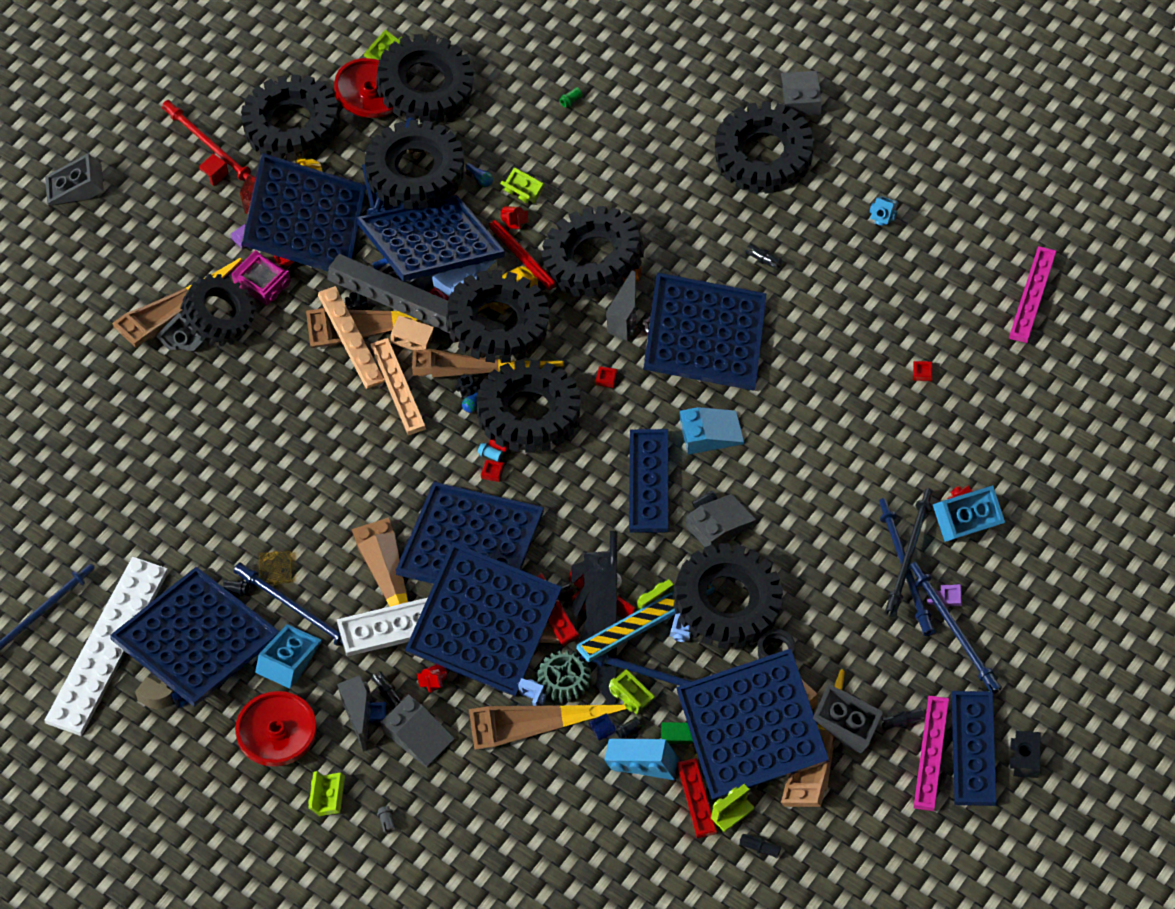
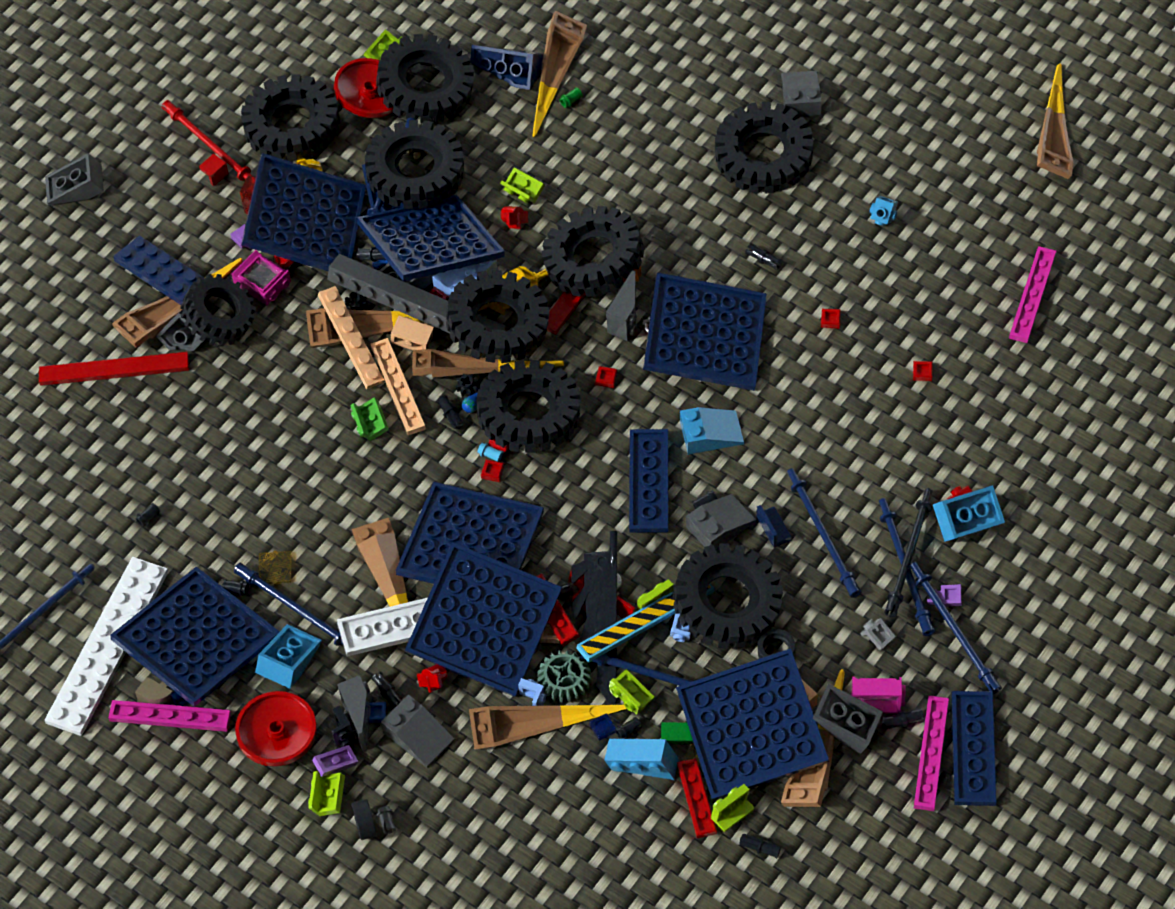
blue piece [465,163,493,187] -> none
red axle [489,220,556,290] -> none
black brick [1010,731,1041,778] -> none
none -> red tile [39,352,189,386]
none -> dark pink plate [108,700,231,732]
none -> dark blue plate [113,235,211,305]
none -> black pin [135,503,160,527]
none -> medium lavender plate [312,745,358,777]
none -> black bracket [331,706,356,749]
none -> bright green bracket [350,397,389,441]
none -> black tyre [351,799,377,840]
none -> black axle [356,247,386,262]
none -> black axle [437,395,463,430]
none -> dark blue wedge [470,45,543,90]
none -> medium nougat plate [533,11,587,137]
none -> red tile [547,291,586,335]
none -> dark blue panel [757,505,791,548]
none -> dark blue bar [787,468,862,598]
none -> red tile [821,309,841,329]
none -> dark pink window [851,677,906,714]
none -> light grey bracket [860,618,896,650]
none -> medium nougat plate [1037,63,1073,179]

